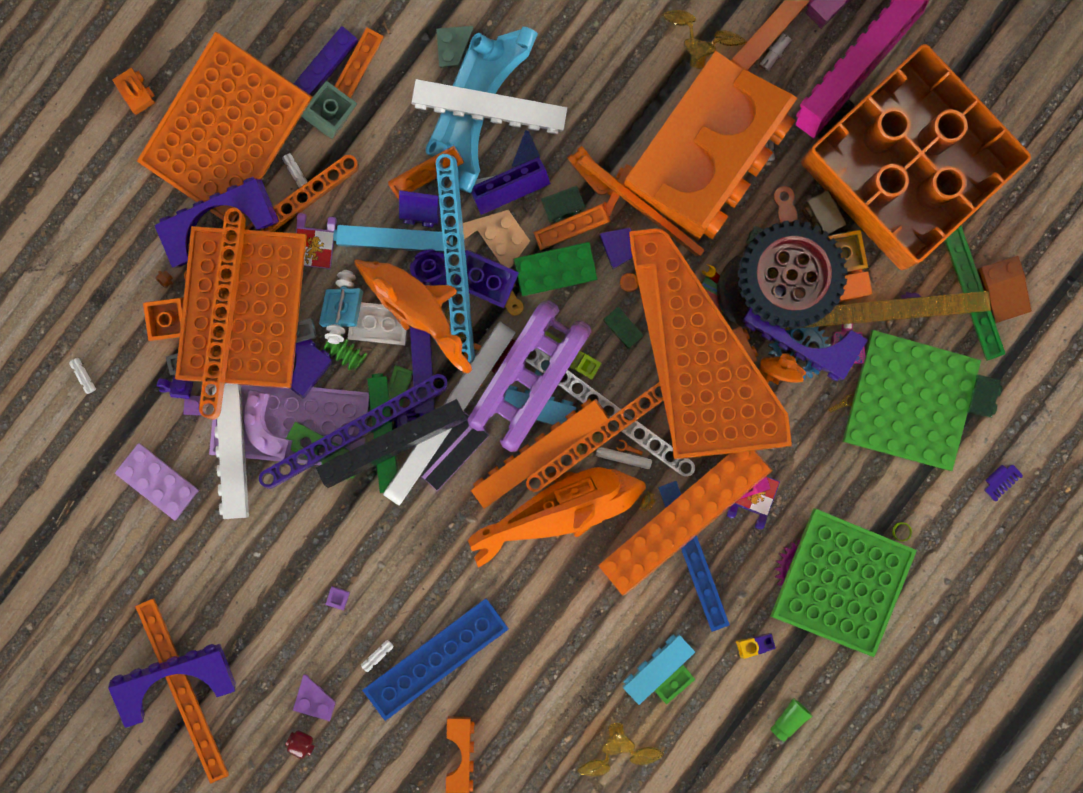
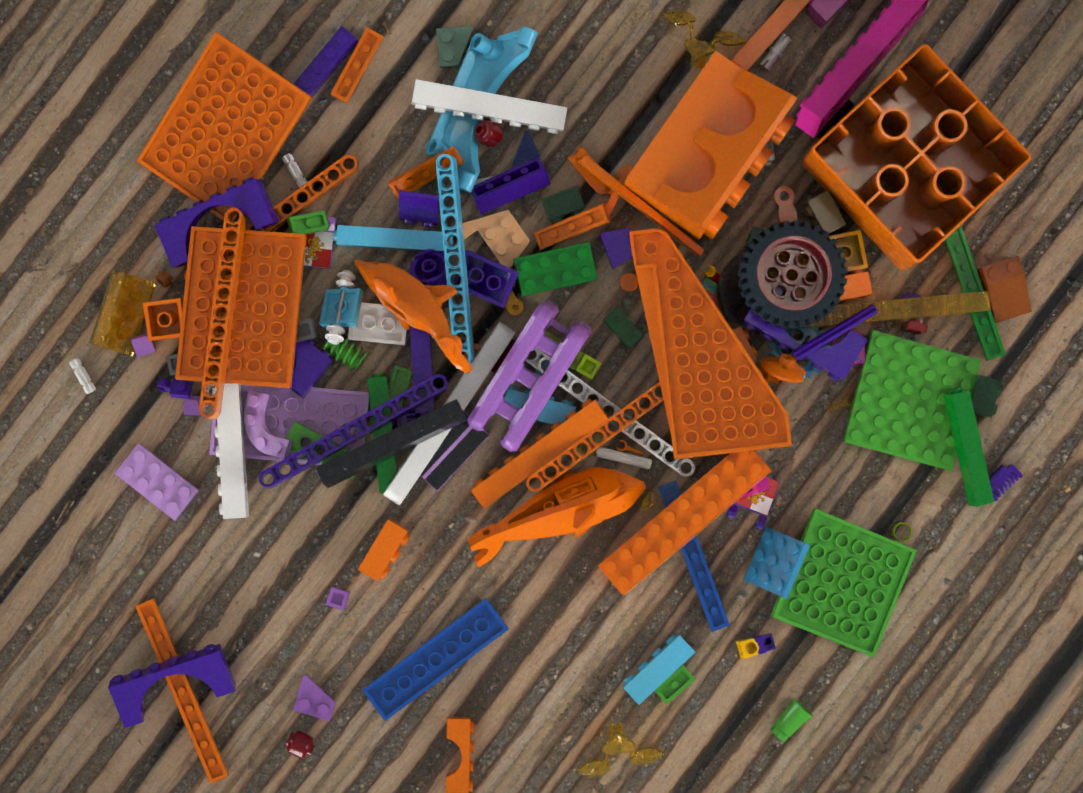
orange brick [112,67,155,115] -> none
sand green slope [301,81,357,139] -> none
white axle [361,640,394,672] -> none
none -> clear yellow slope [89,270,156,356]
none -> medium lavender tile [131,333,156,357]
none -> bright green plate [287,210,330,235]
none -> orange brick [358,518,411,582]
none -> dark red head [474,120,503,147]
none -> dark azure plate [743,527,810,599]
none -> dark purple axle [792,304,878,360]
none -> dark red plate [901,318,928,335]
none -> green brick [944,387,994,507]

